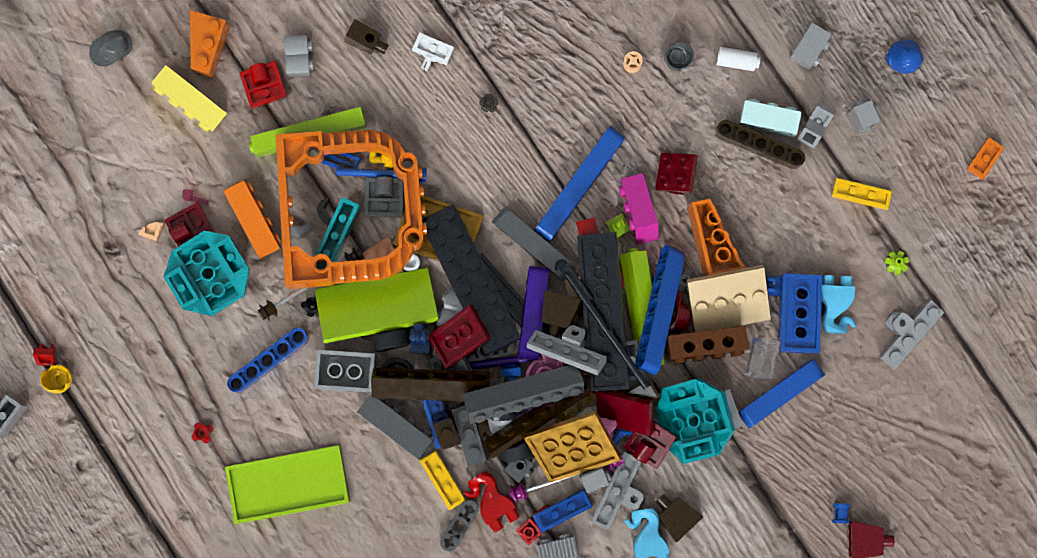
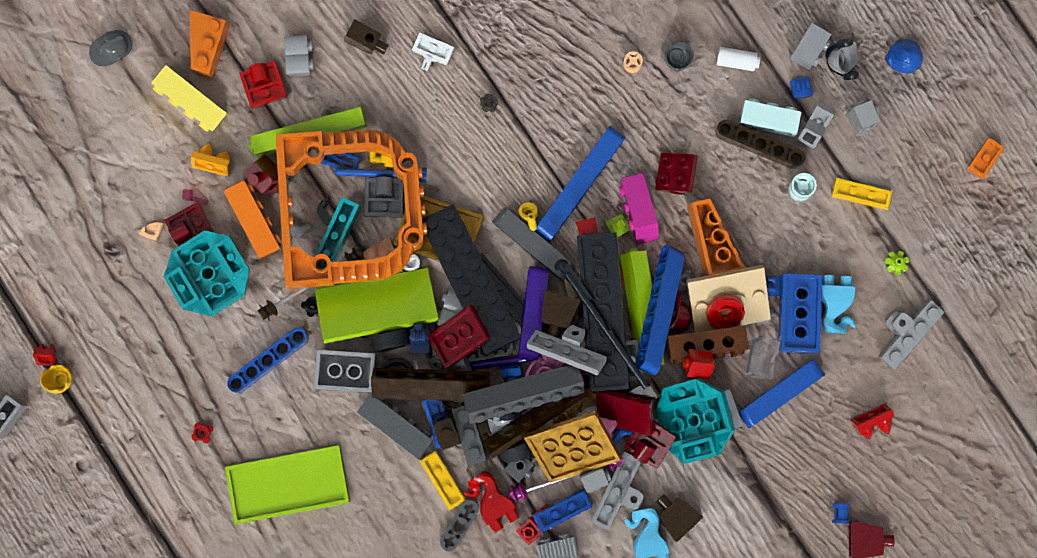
none -> light orange tile [191,143,231,177]
none -> dark red torso [244,154,290,194]
none -> yellow plate [518,202,538,231]
none -> red brick [682,349,715,380]
none -> red tile [706,294,745,329]
none -> light aqua wheel [788,173,817,202]
none -> blue tile [790,77,813,100]
none -> light grey cap [825,38,859,80]
none -> red tile [850,404,895,439]

